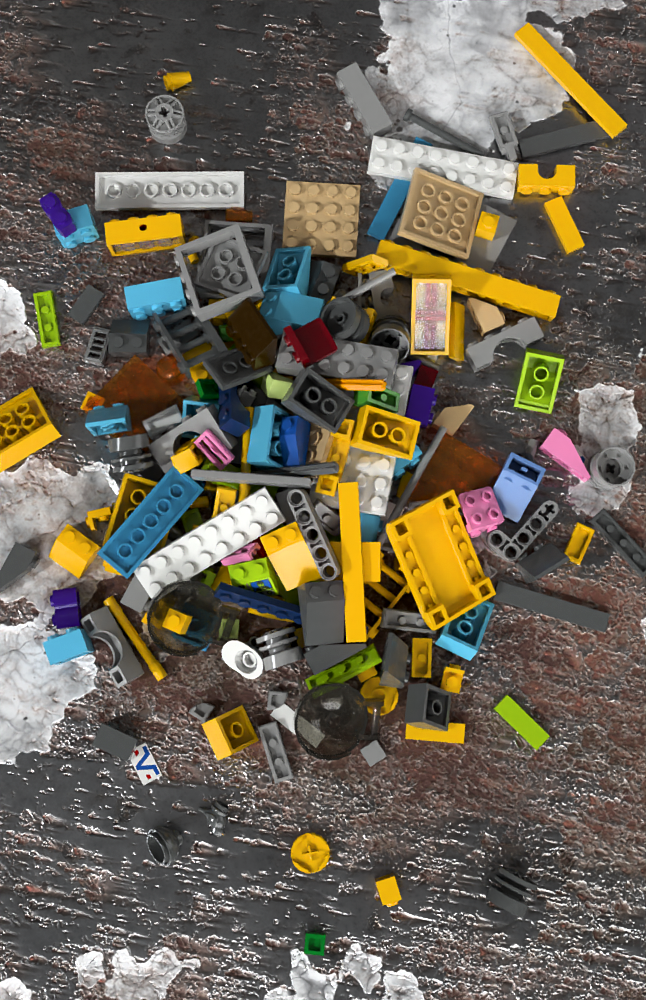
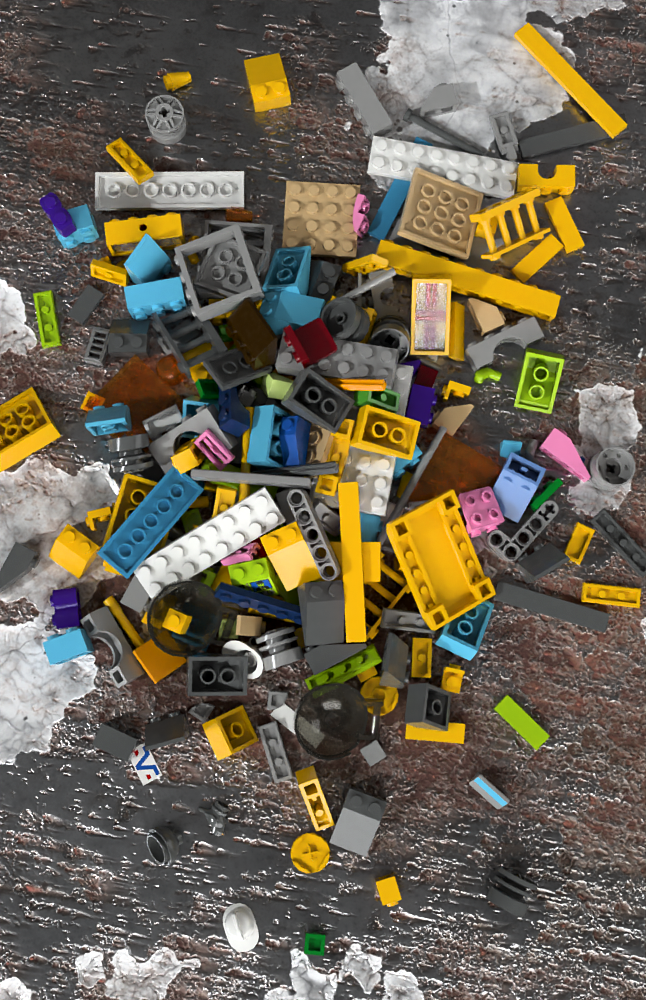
none -> yellow tile [90,256,129,287]
none -> yellow tile [106,137,154,185]
none -> medium azure slope [124,233,172,284]
none -> light orange tile [132,630,187,684]
none -> dark grey slope [145,711,191,751]
none -> dark grey slope [186,652,248,696]
none -> white piece [223,903,259,952]
none -> tan slope [236,615,266,637]
none -> yellow slope [244,53,291,113]
none -> yellow slope [295,765,335,832]
none -> slope [329,786,387,857]
none -> bright pink slope [353,193,370,238]
none -> light grey slope [419,83,458,119]
none -> yellow bracket [441,380,472,402]
none -> yellow fence [469,188,550,261]
none -> light grey slope [469,773,510,809]
none -> lime arm [474,367,502,384]
none -> medium azure slope [499,440,522,458]
none -> yellow tile [510,233,564,284]
none -> green plate [528,478,563,512]
none -> yellow tile [581,582,641,608]

